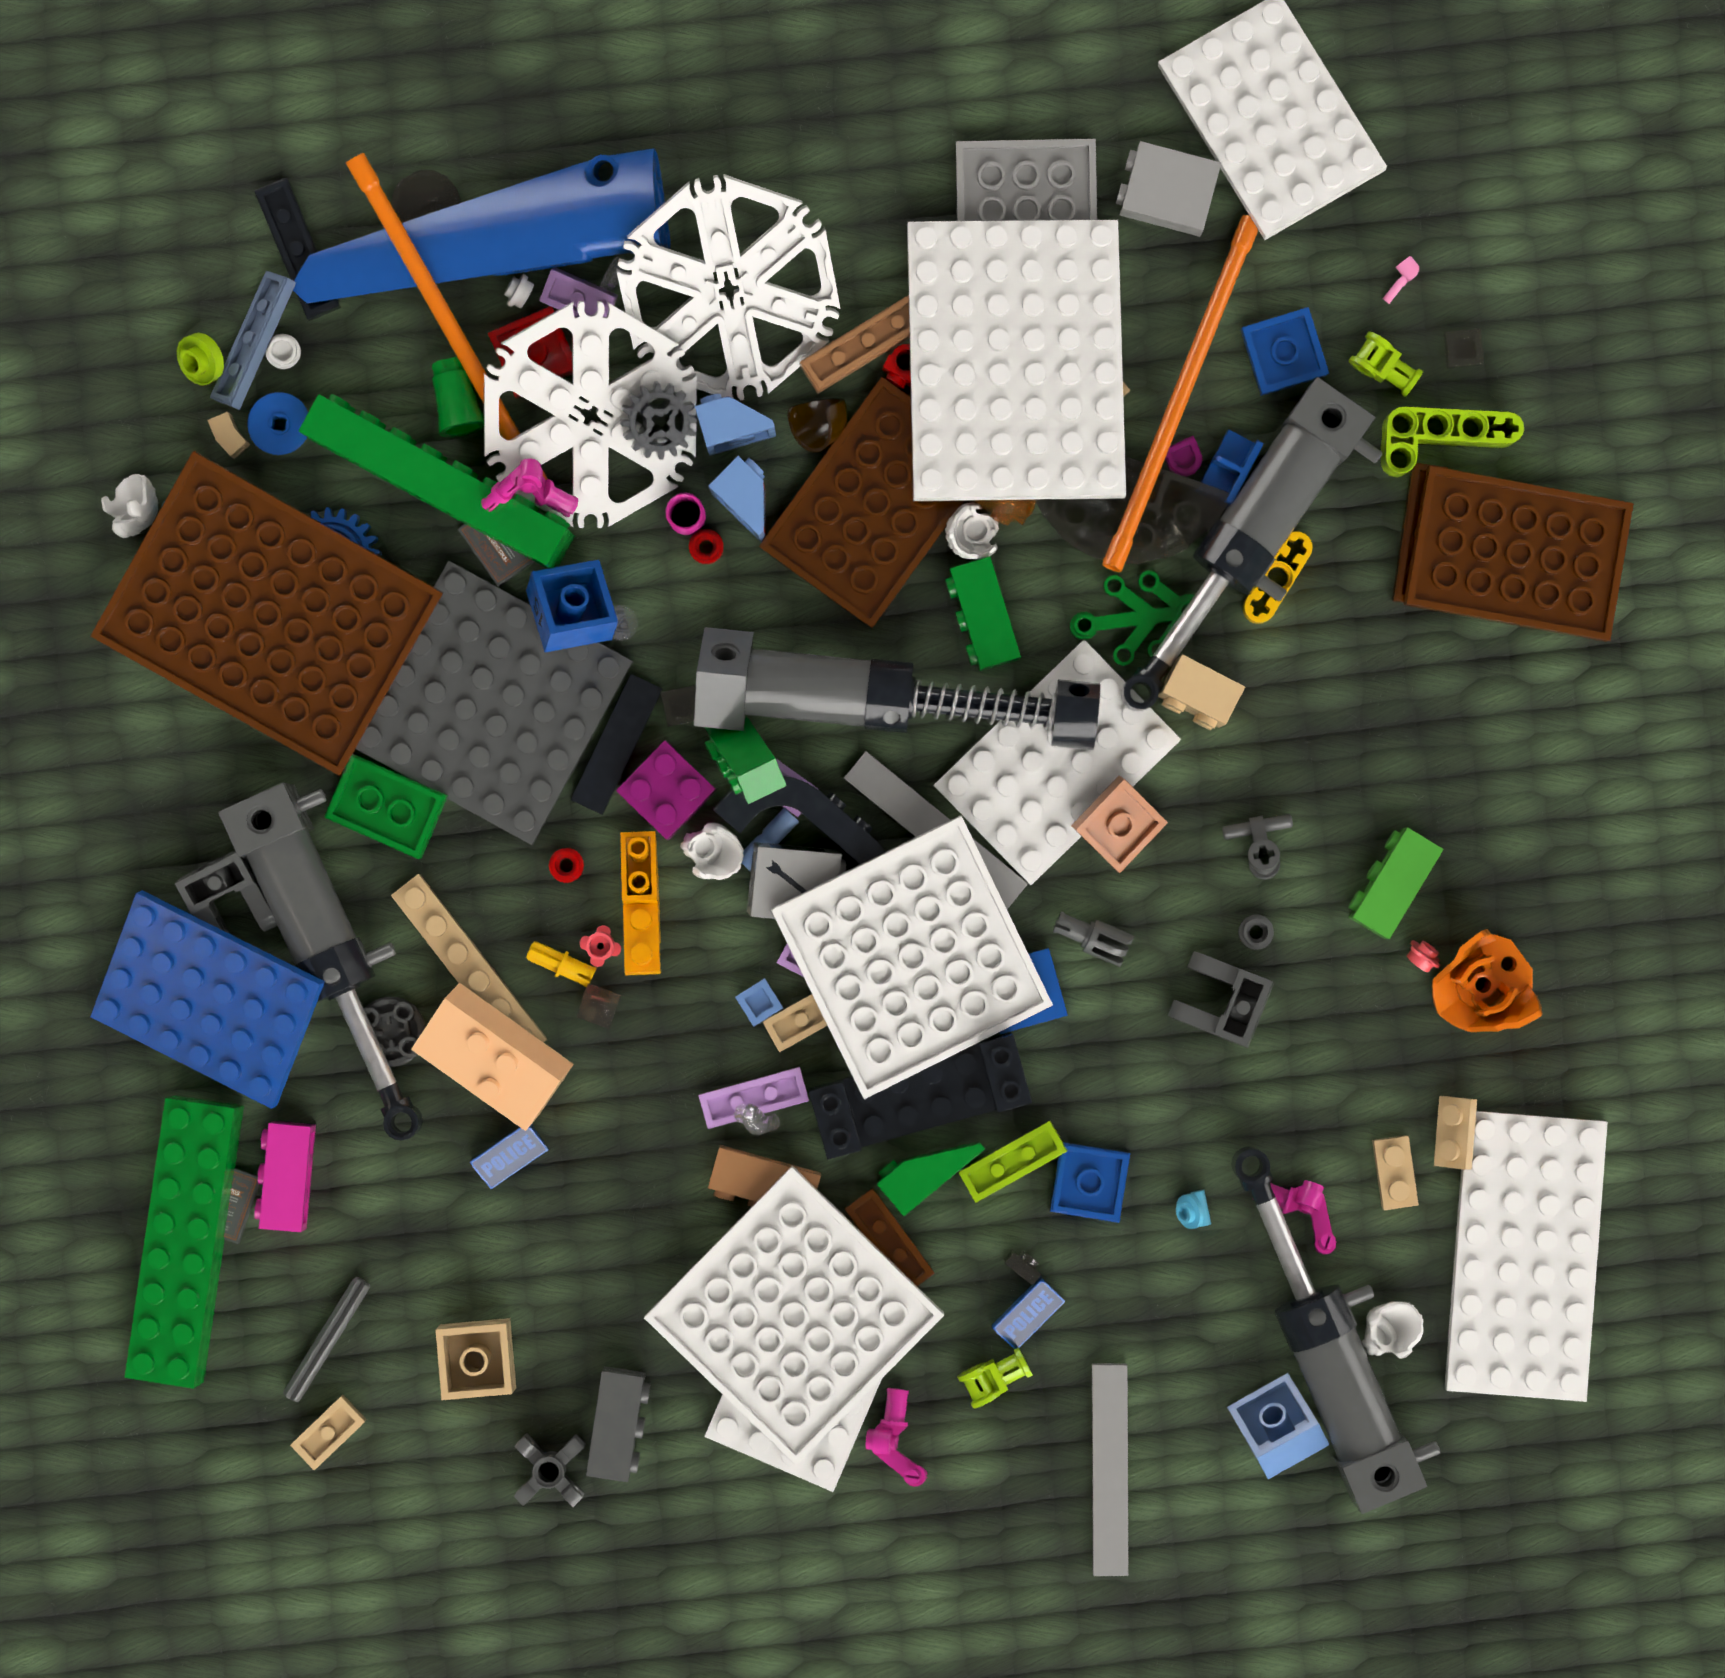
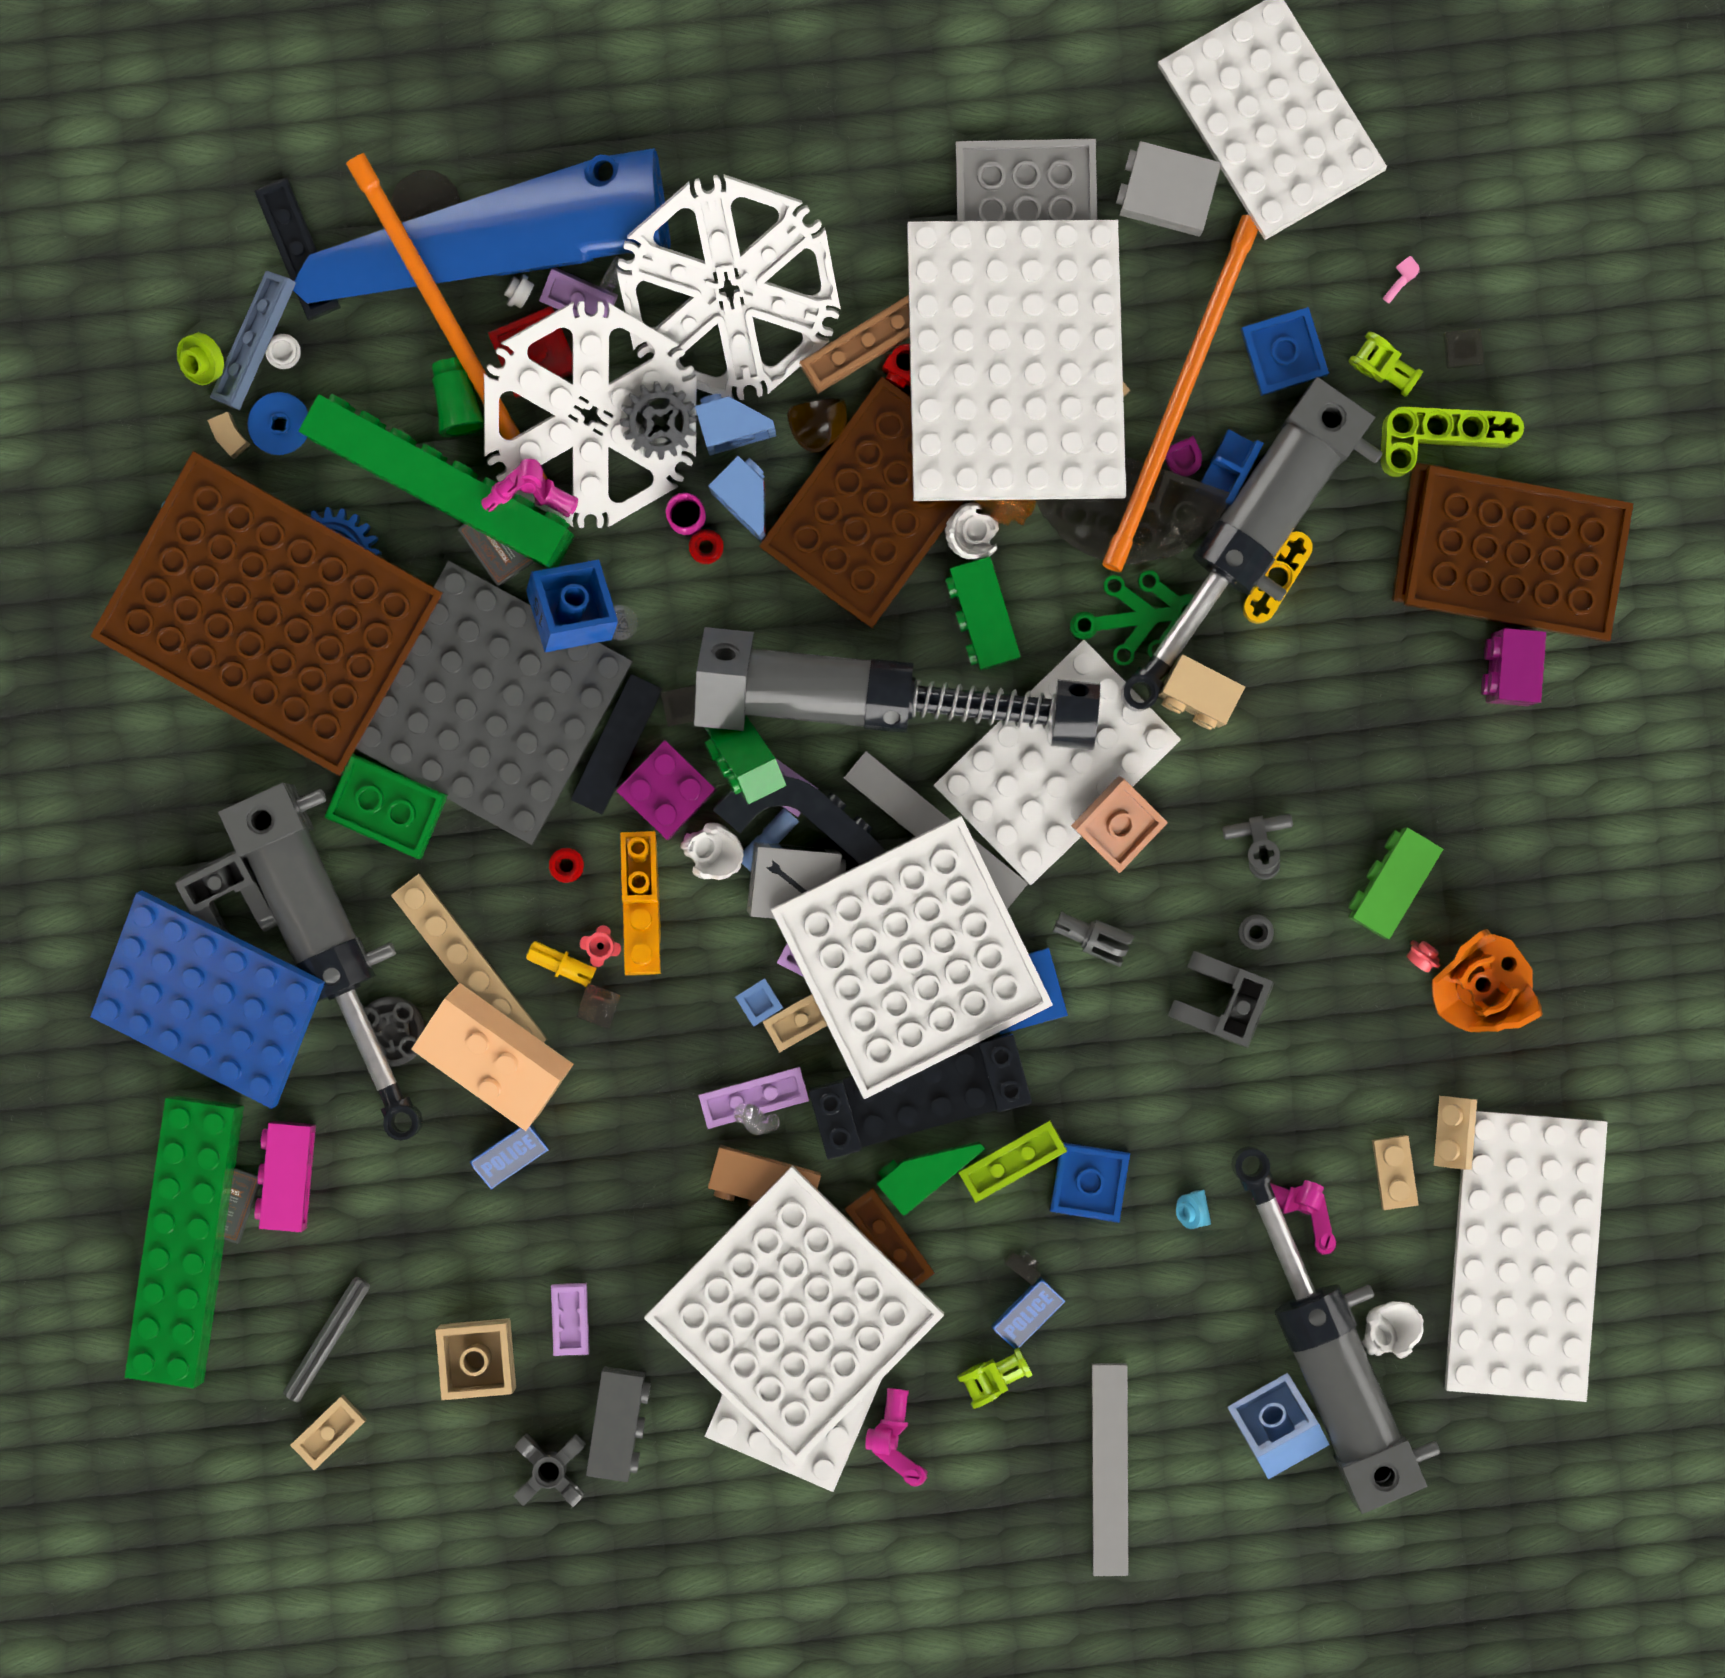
white hair [101,474,158,538] -> none
none -> lavender plate [551,1283,589,1356]
none -> magenta brick [1481,628,1547,706]

